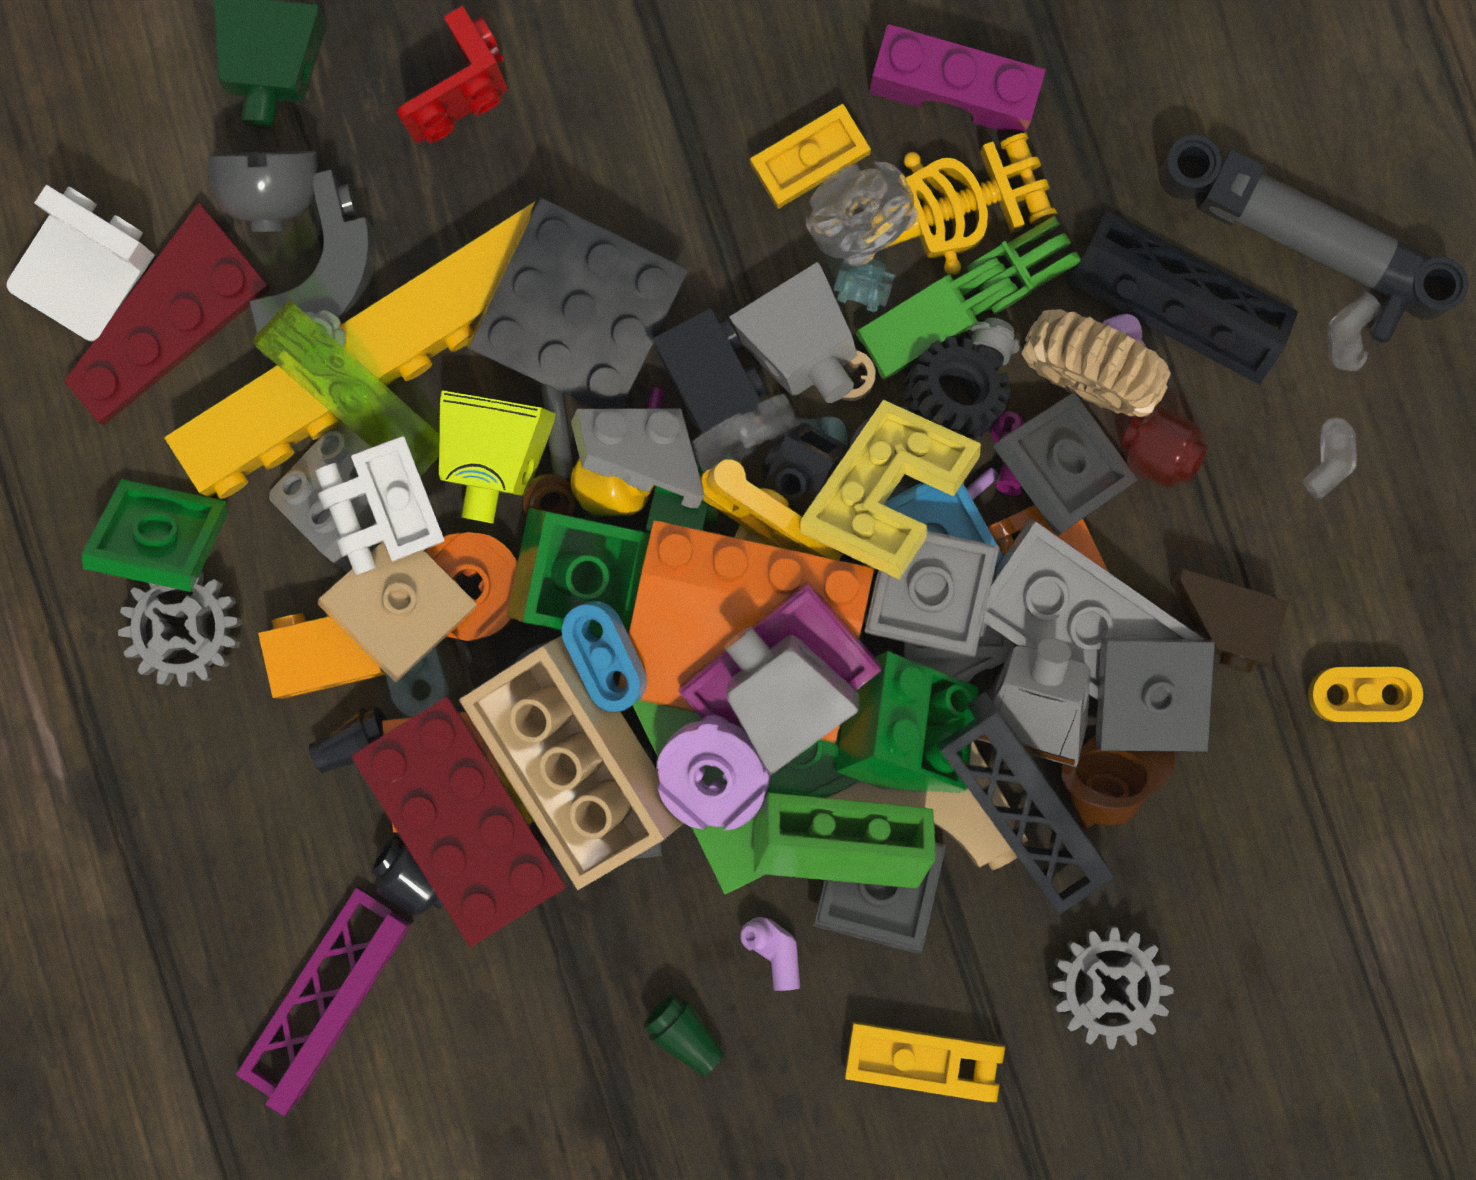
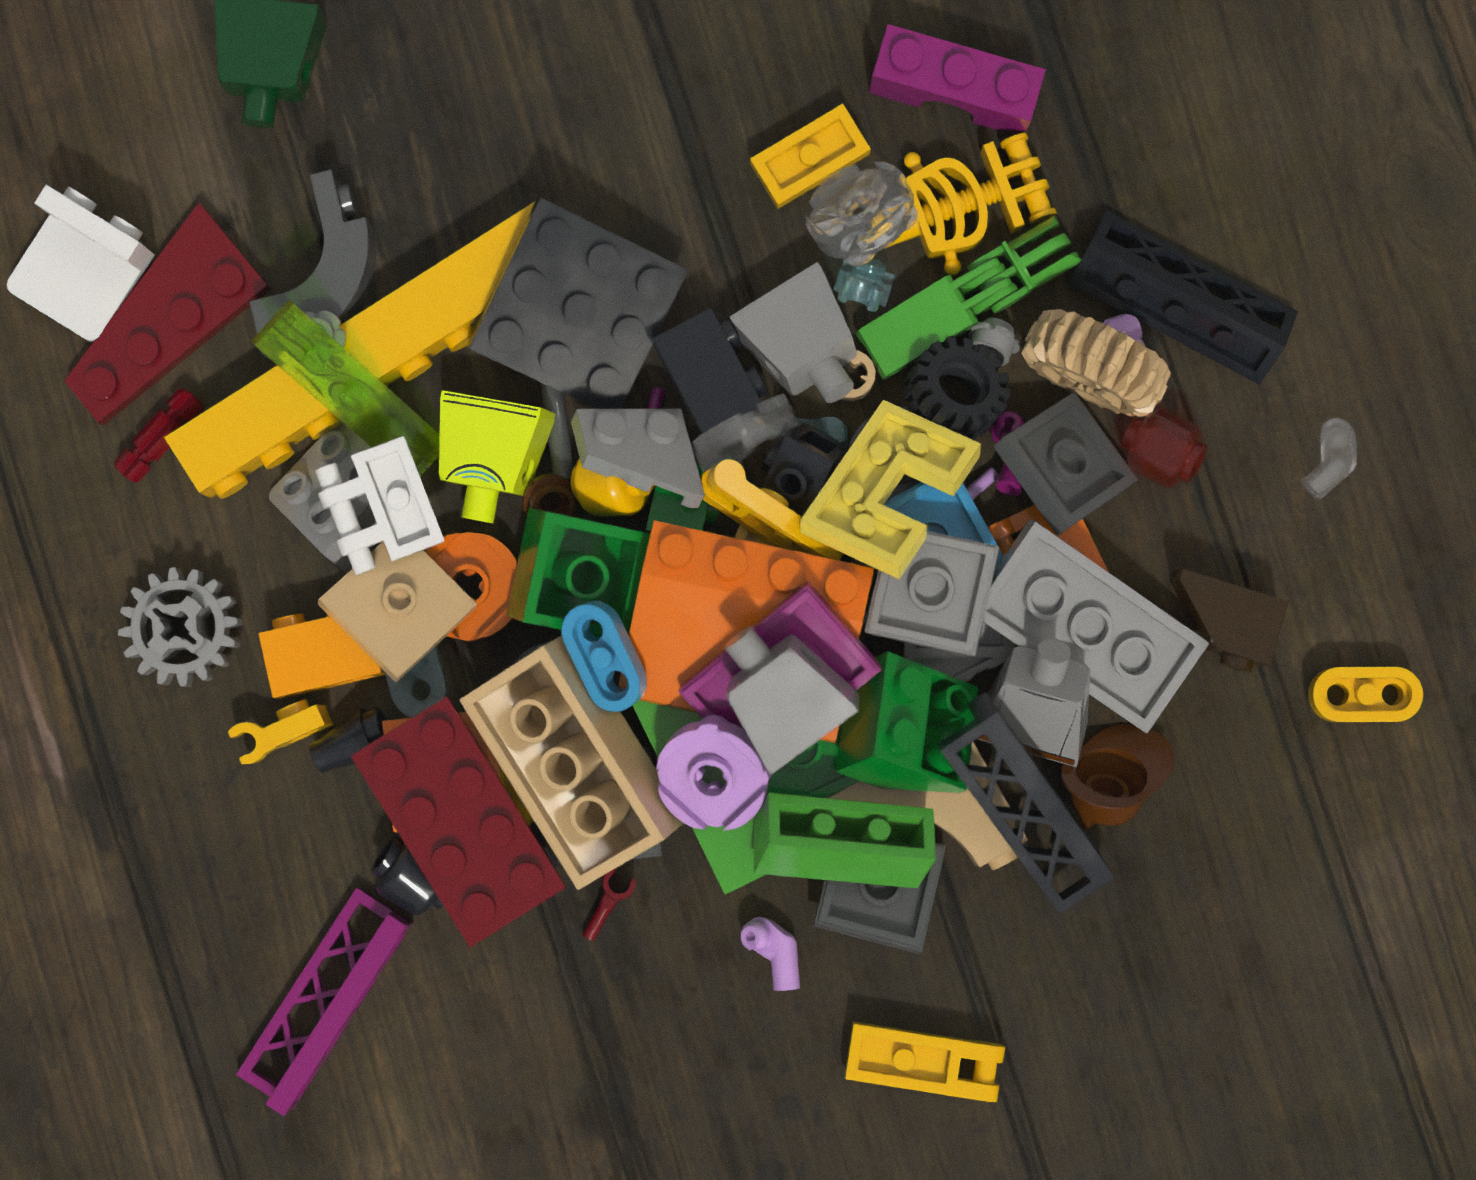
green plate [81,479,227,592] -> none
dark grey cylinder [207,151,319,232] -> none
red bracket [396,5,509,143] -> none
dark green cone [643,994,725,1076] -> none
light grey gear [1050,926,1173,1049] -> none
dark grey plate [1095,638,1215,752] -> none
piece [1158,134,1469,343] -> none
clear arm [1327,291,1382,371] -> none
none -> dark red axle [114,388,204,483]
none -> yellow plate [228,699,334,764]
none -> dark red hand [582,868,636,941]

